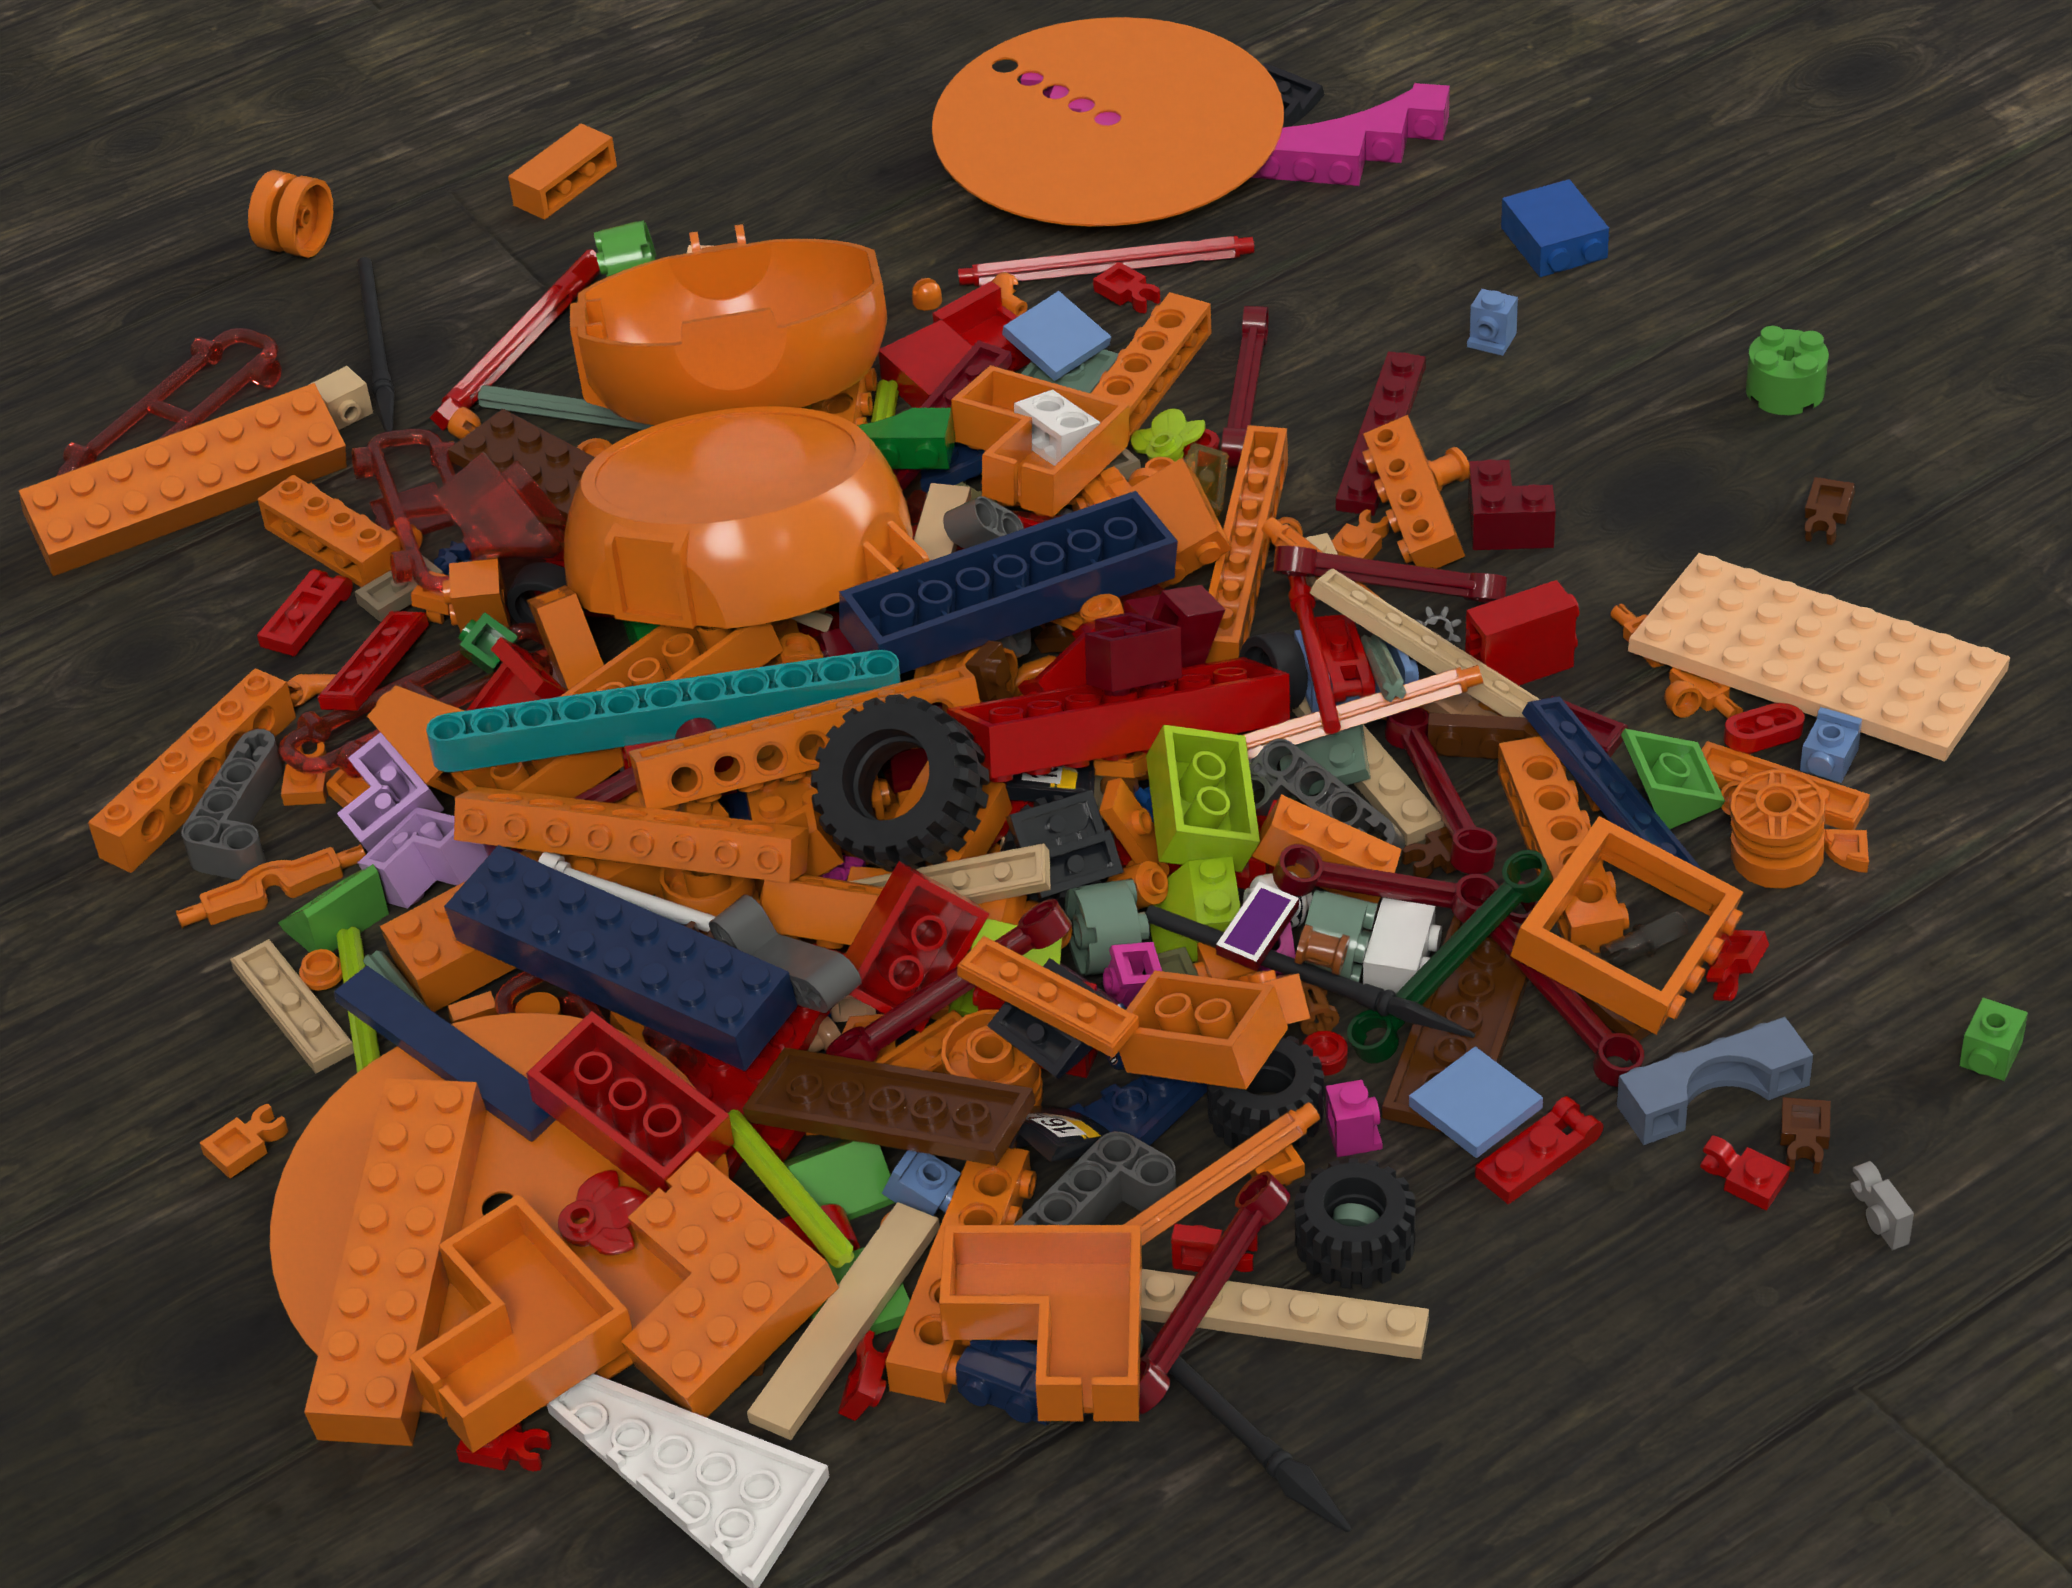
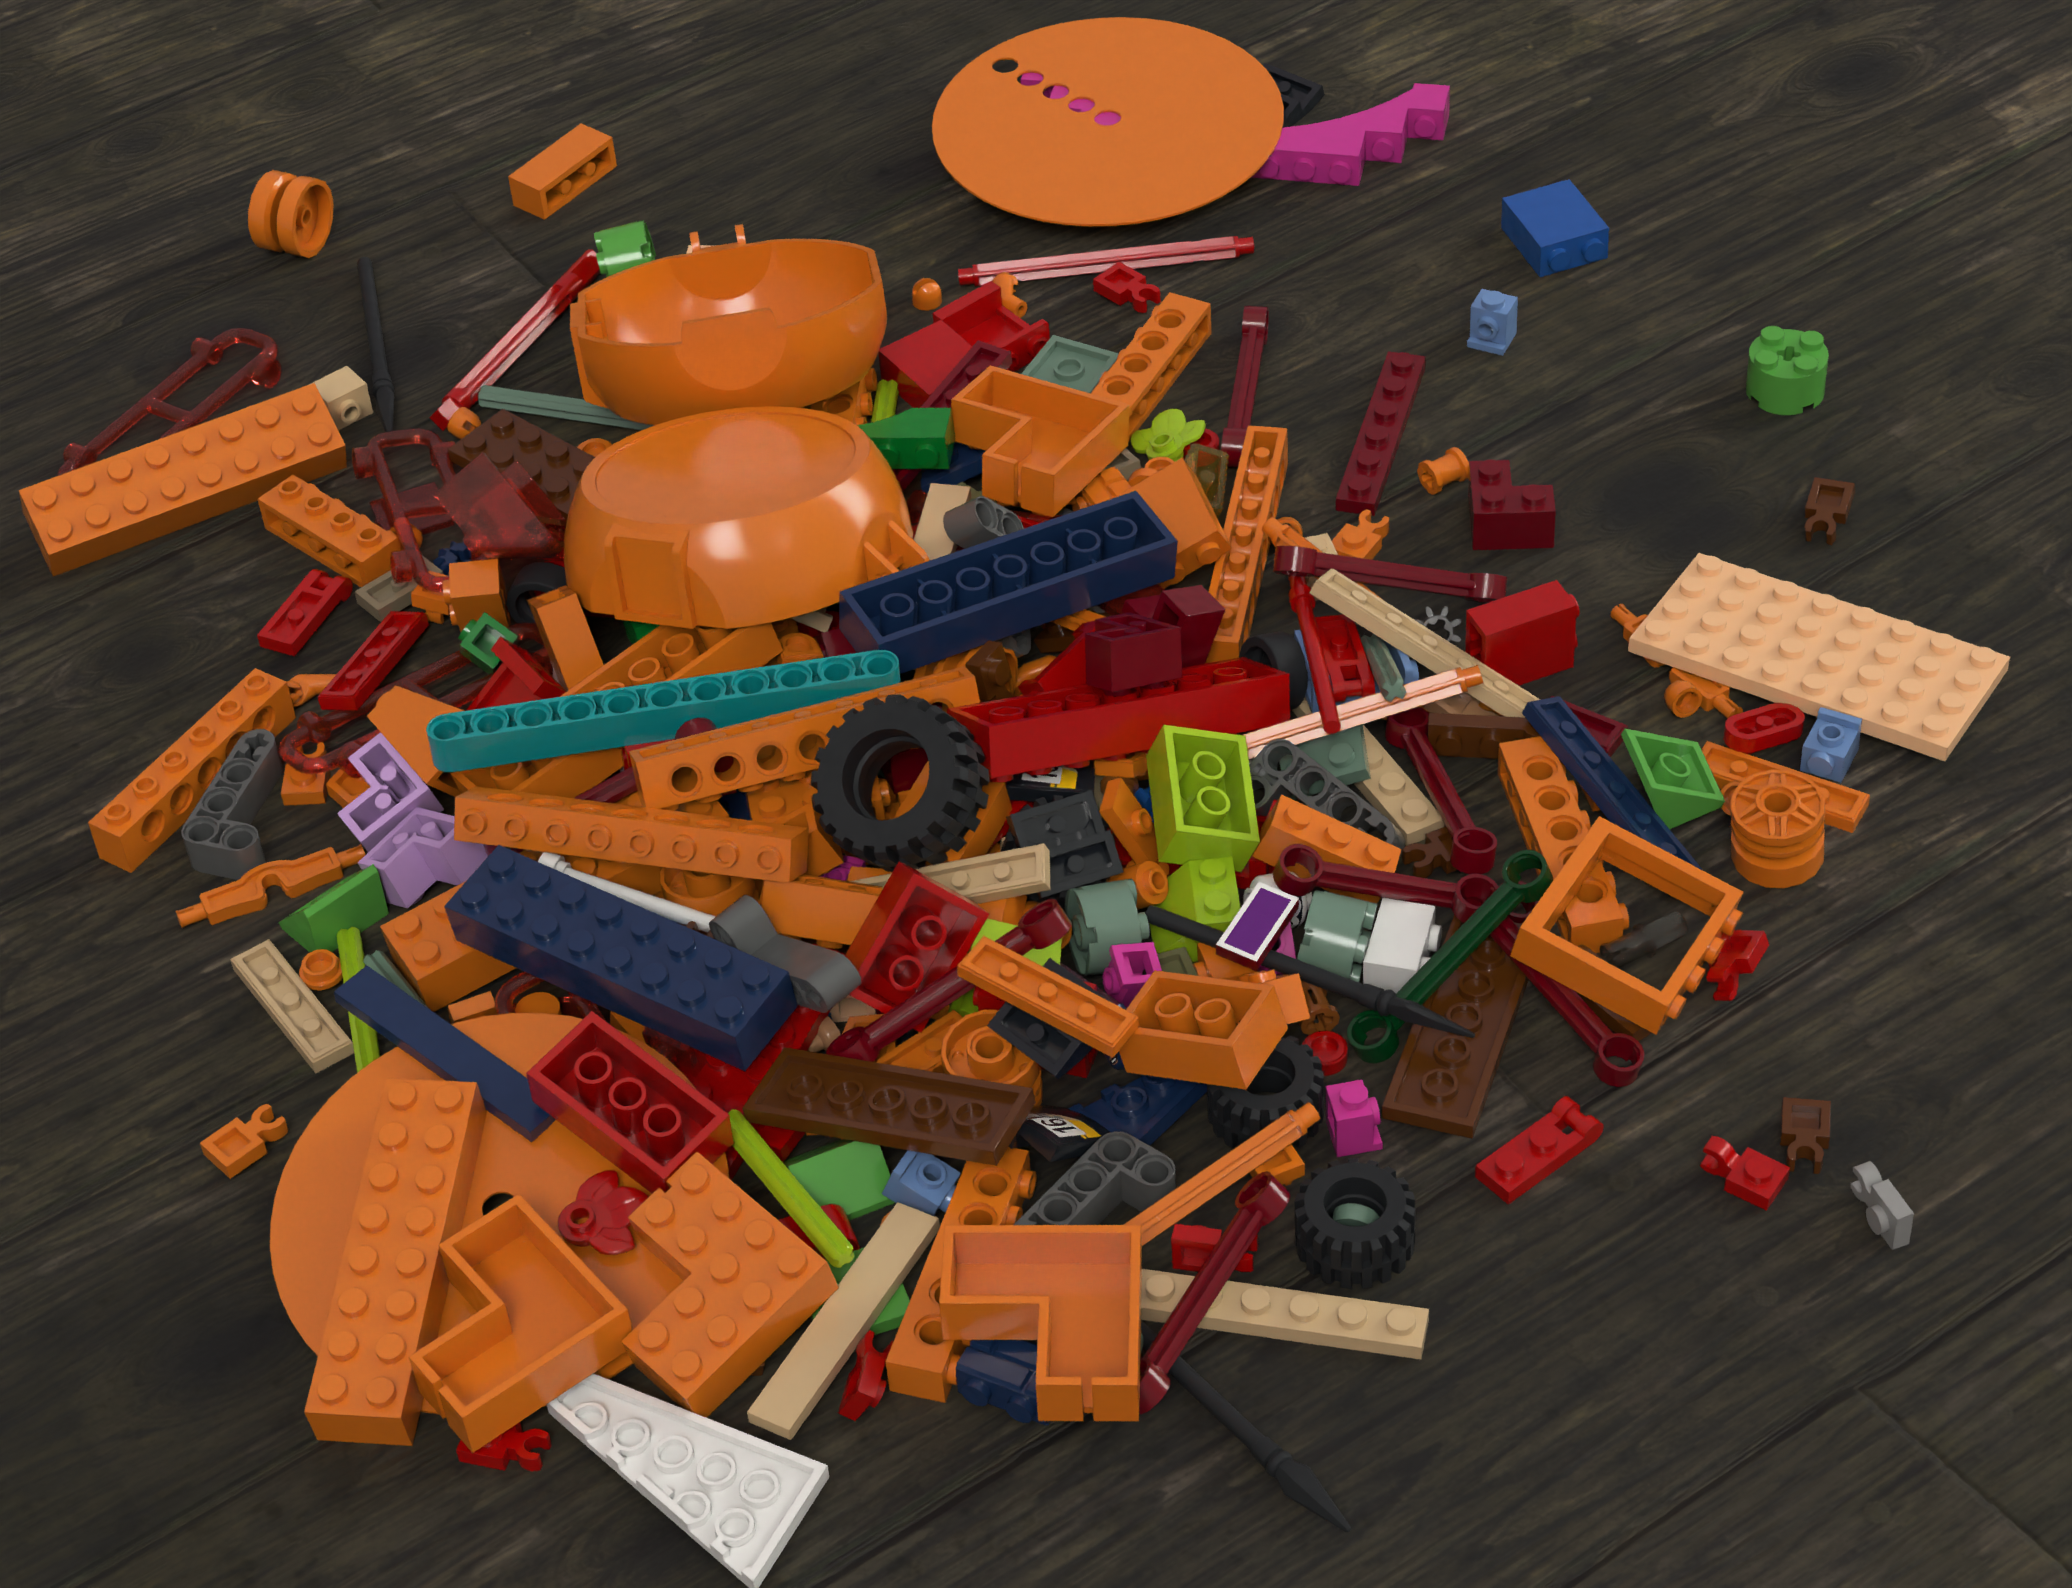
medium blue tile [1002,291,1111,381] -> none
white brick [1014,389,1100,466] -> none
orange tile [1080,594,1124,623] -> none
dark orange bush [1294,924,1350,976] -> none
orange brick [1362,415,1465,569] -> none
medium blue tile [1409,1046,1543,1158] -> none
sand blue arch [1617,1017,1813,1145] -> none
orange tile [1824,829,1869,873] -> none
bright green brick [1959,998,2028,1081] -> none

